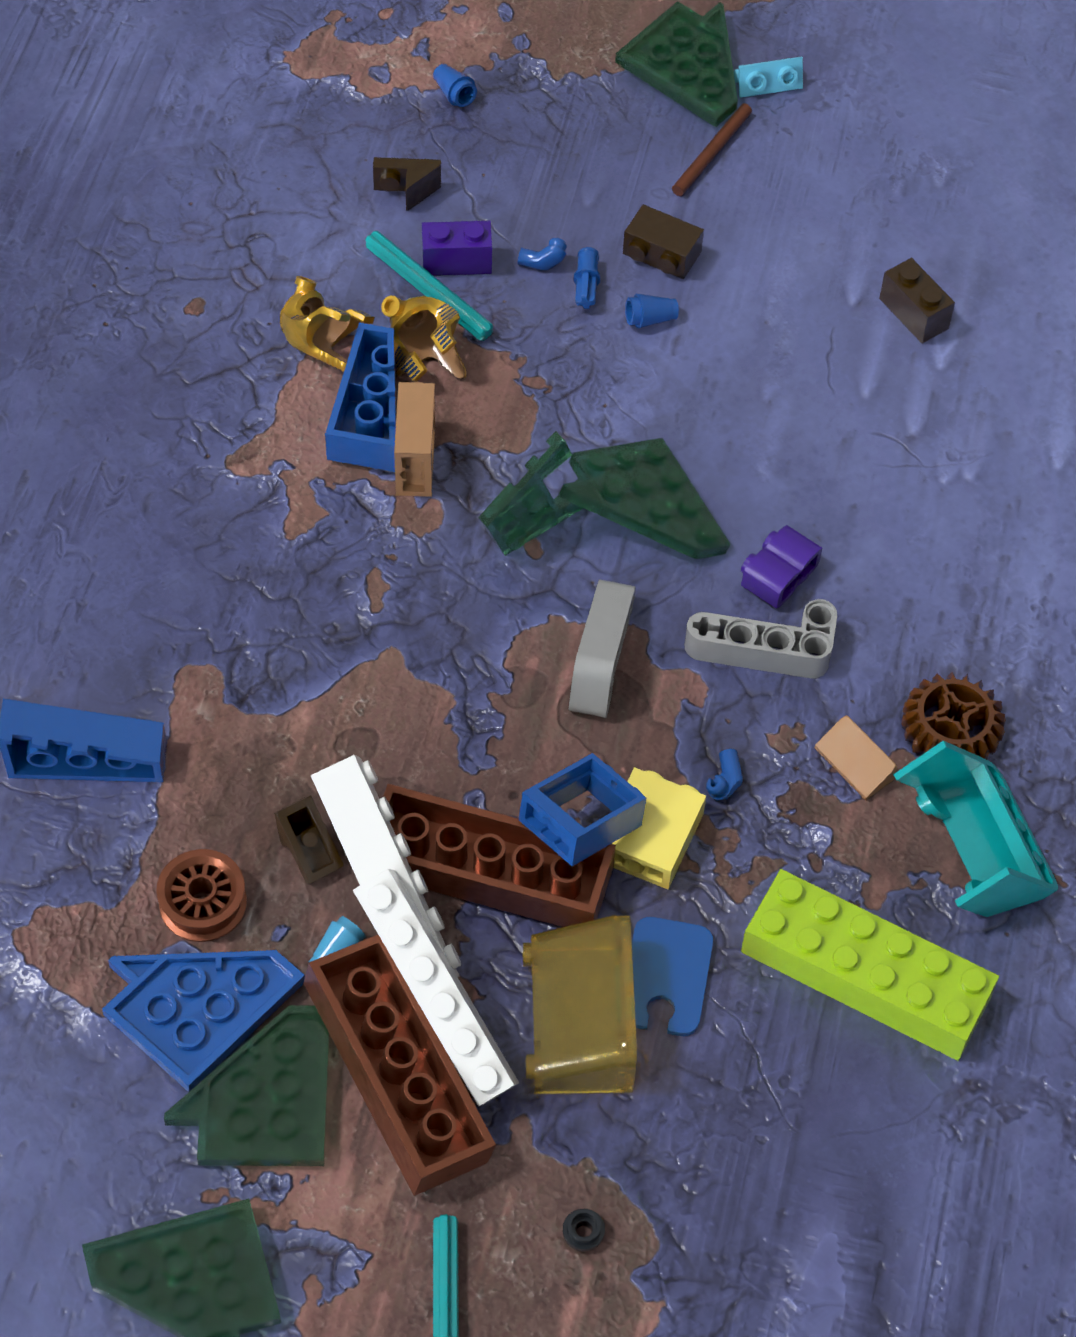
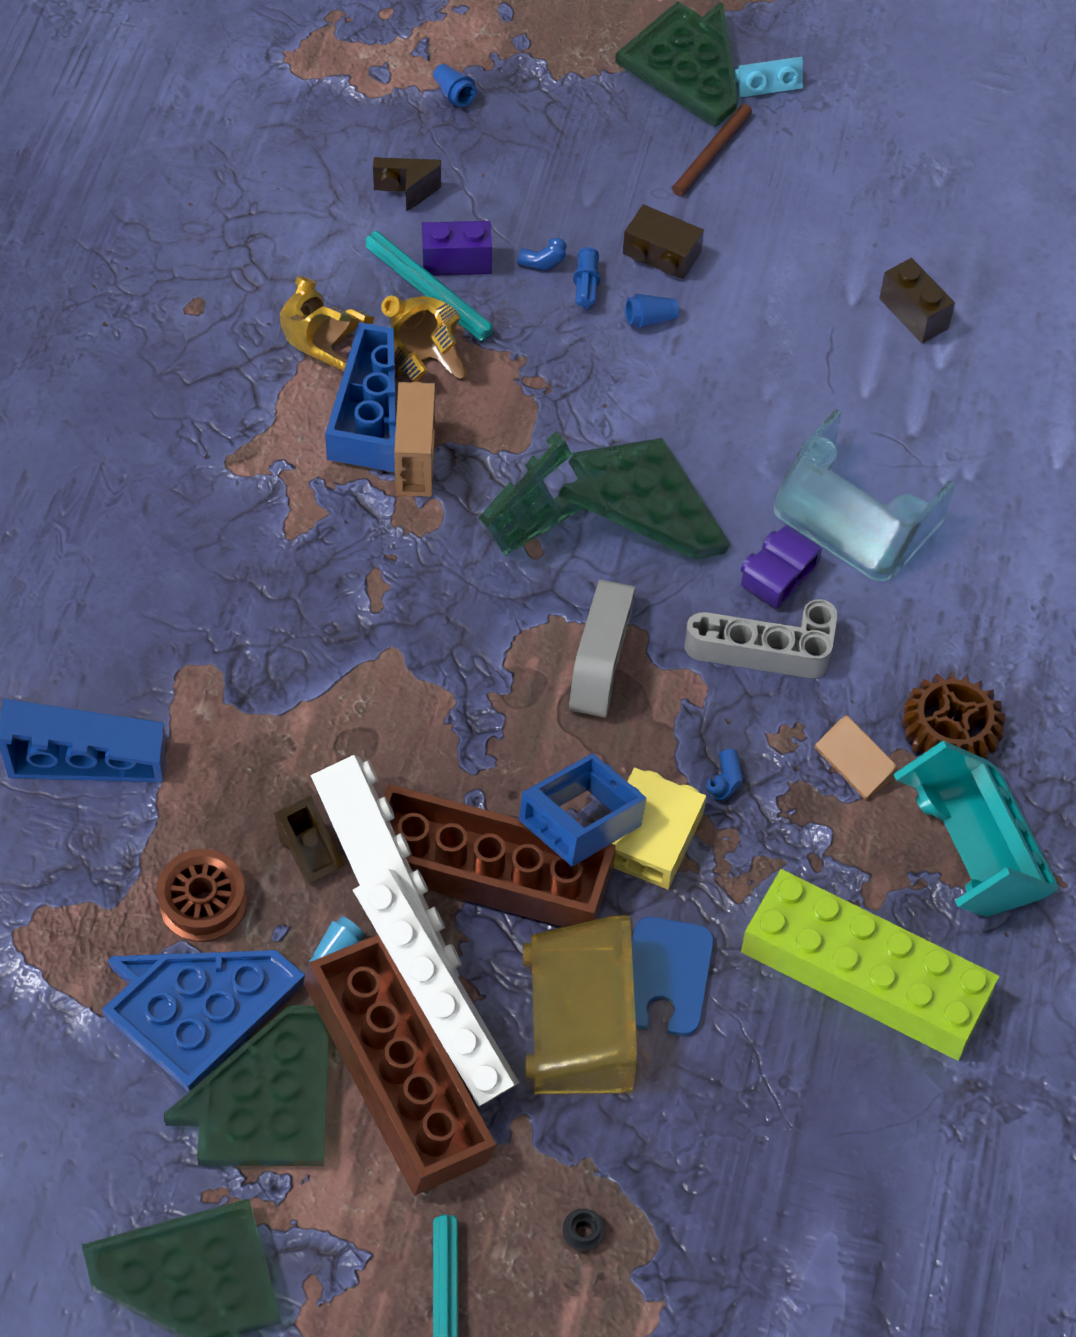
none -> clear light blue windscreen [773,409,955,581]

